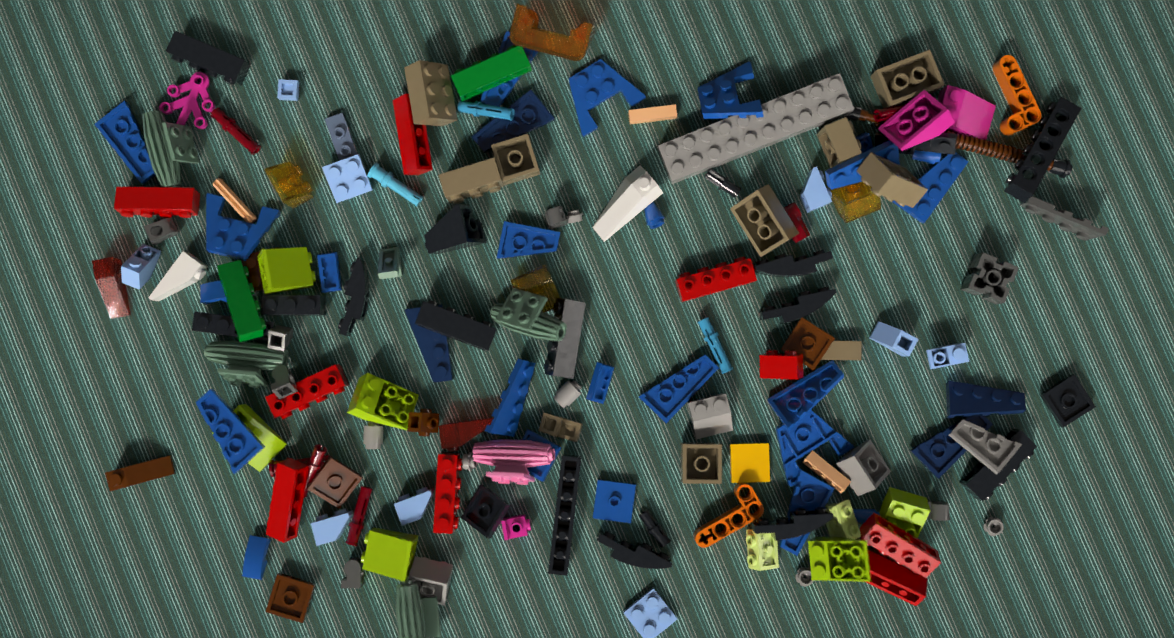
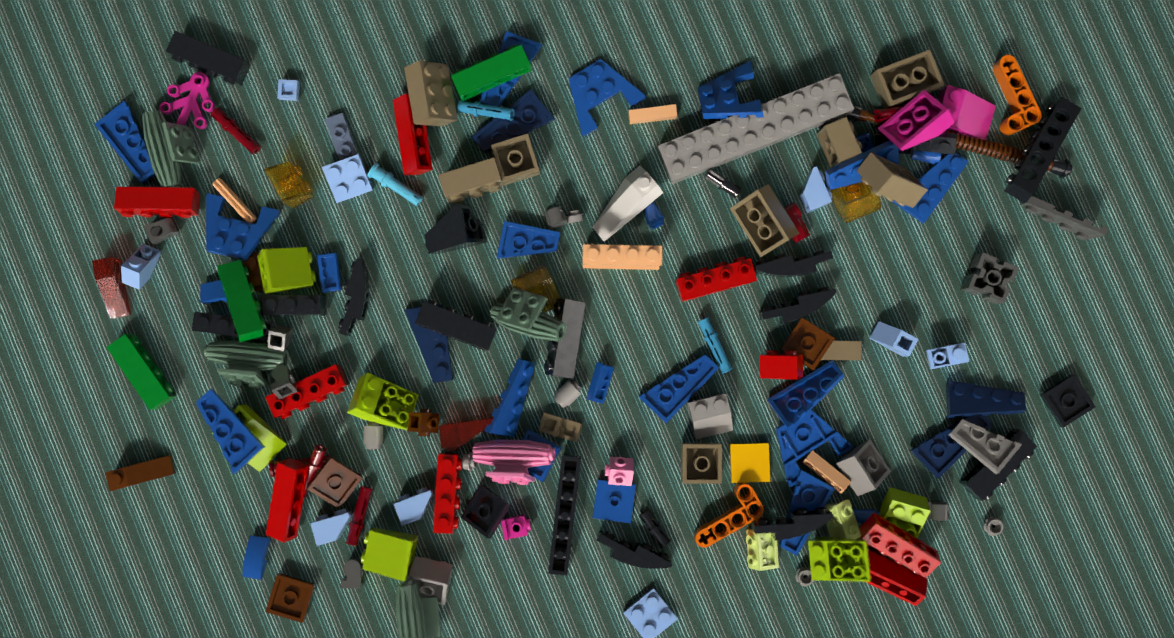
white slope [148,251,208,301] -> none
sand green slope [378,247,402,279] -> none
clear orange windscreen [510,4,596,61] -> none
none -> green brick [106,334,176,410]
none -> light nougat window [583,244,662,270]
none -> bright pink brick [605,457,634,486]

